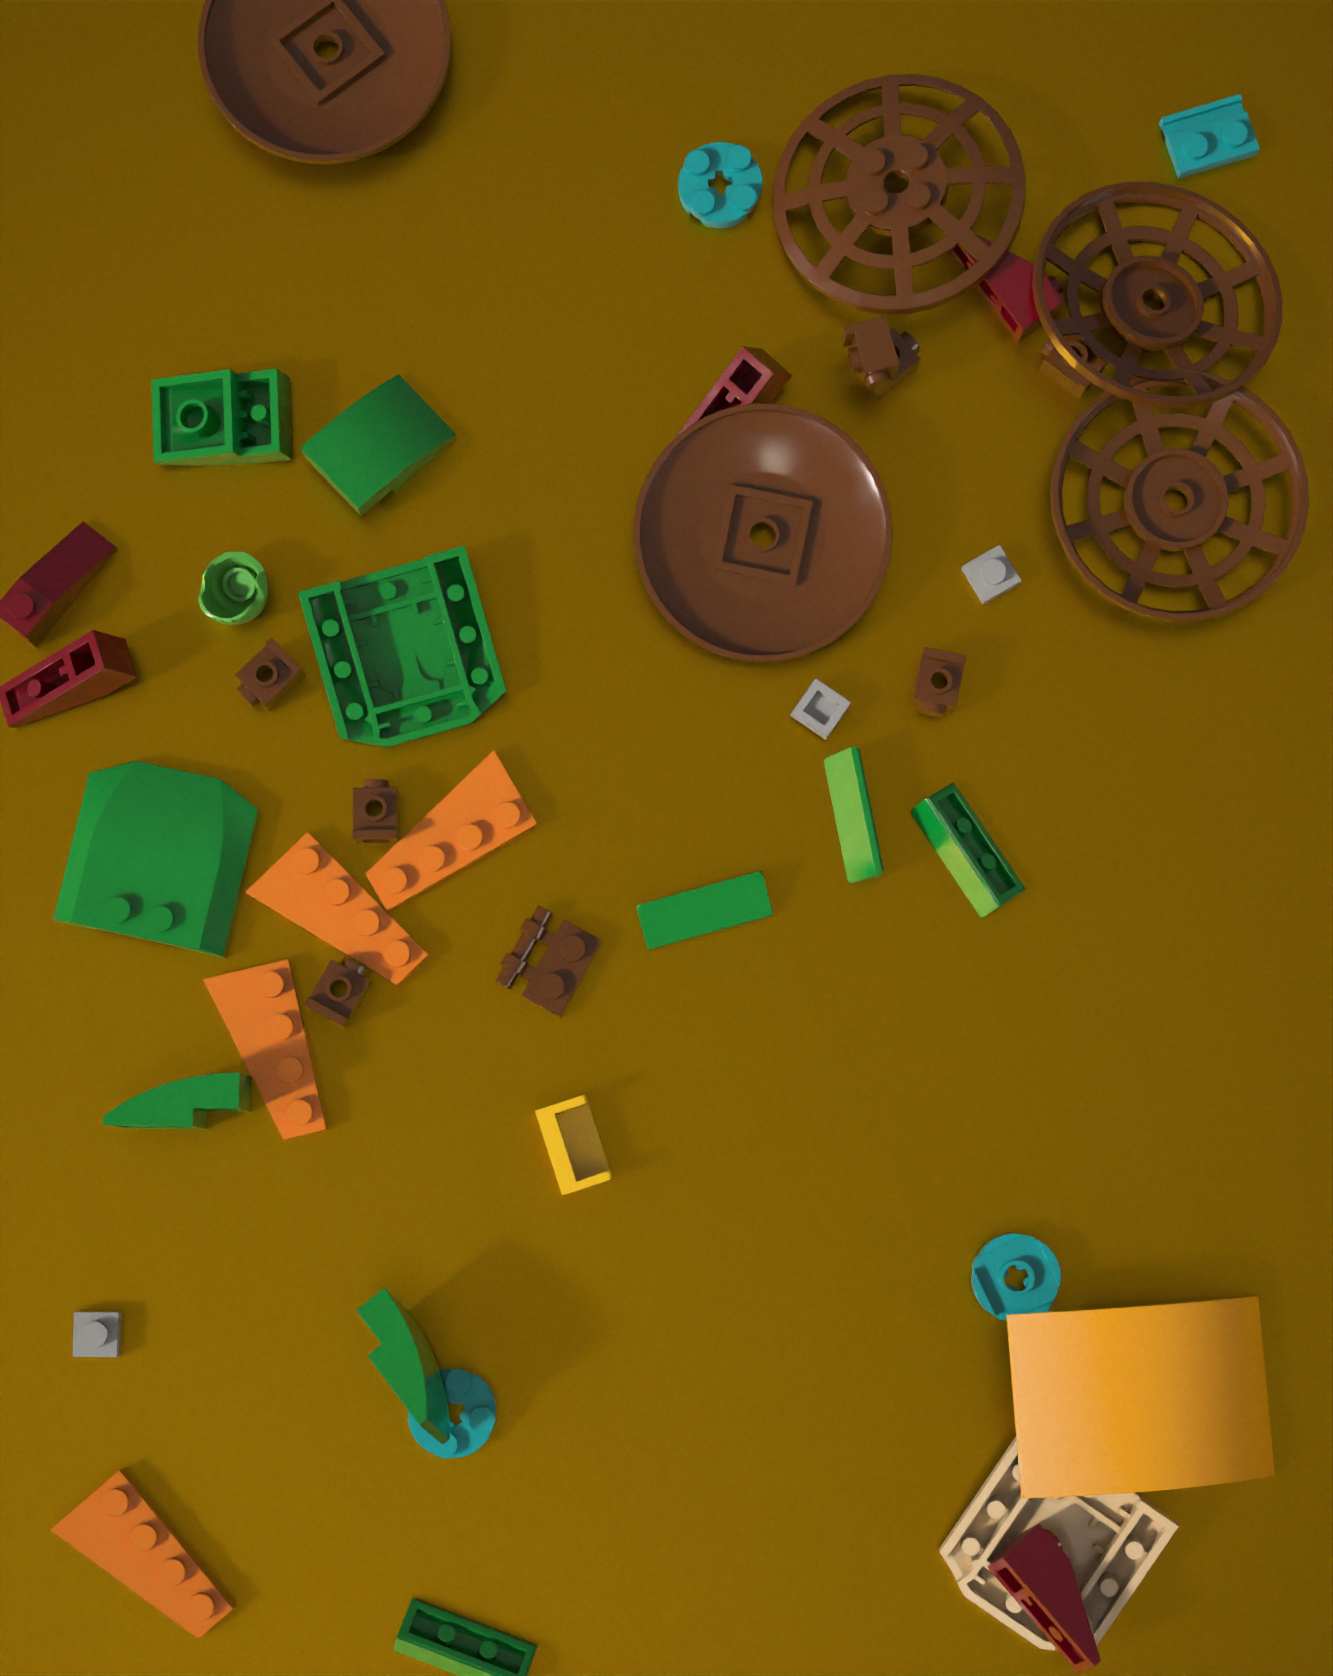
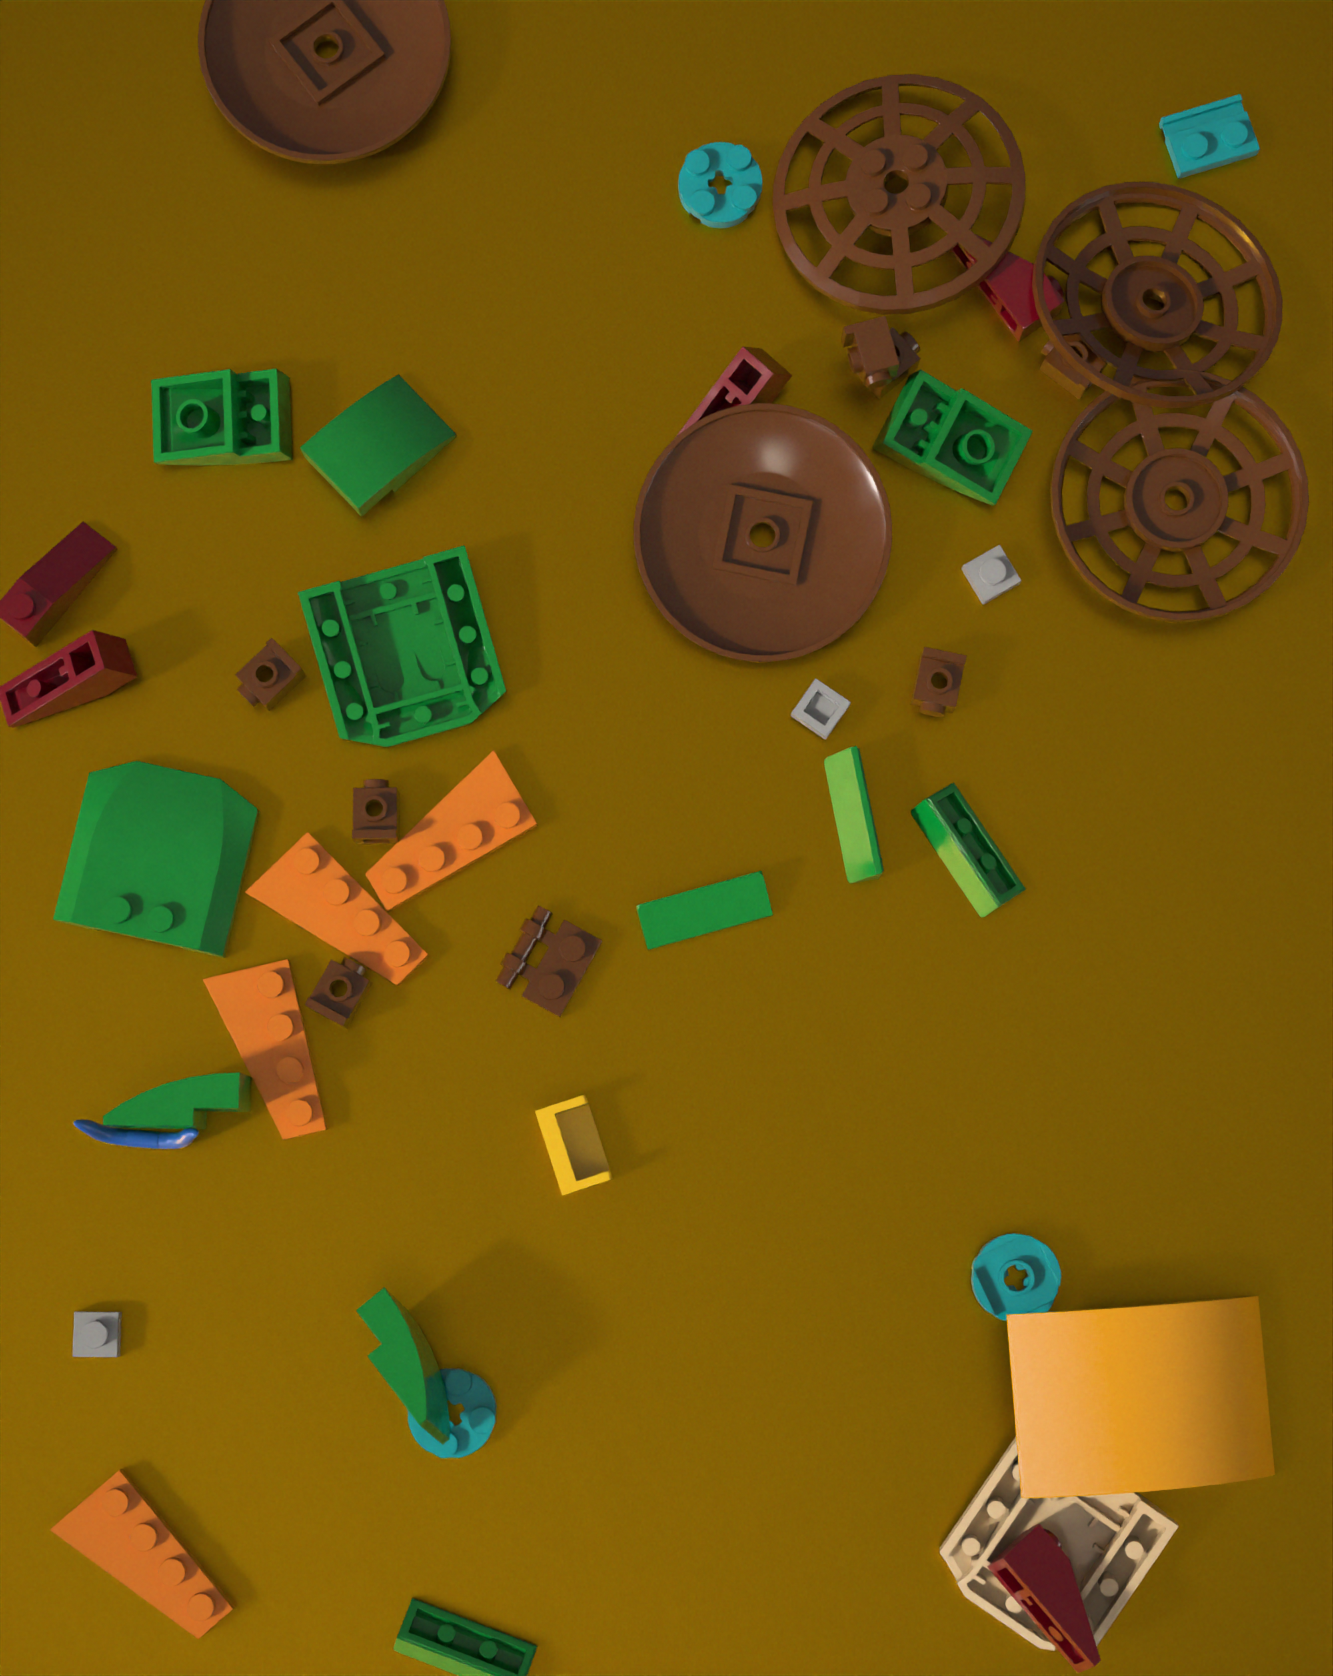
bright green hair [198,552,268,626] -> none
none -> blue animal [74,1119,199,1149]
none -> green slope [872,369,1033,506]

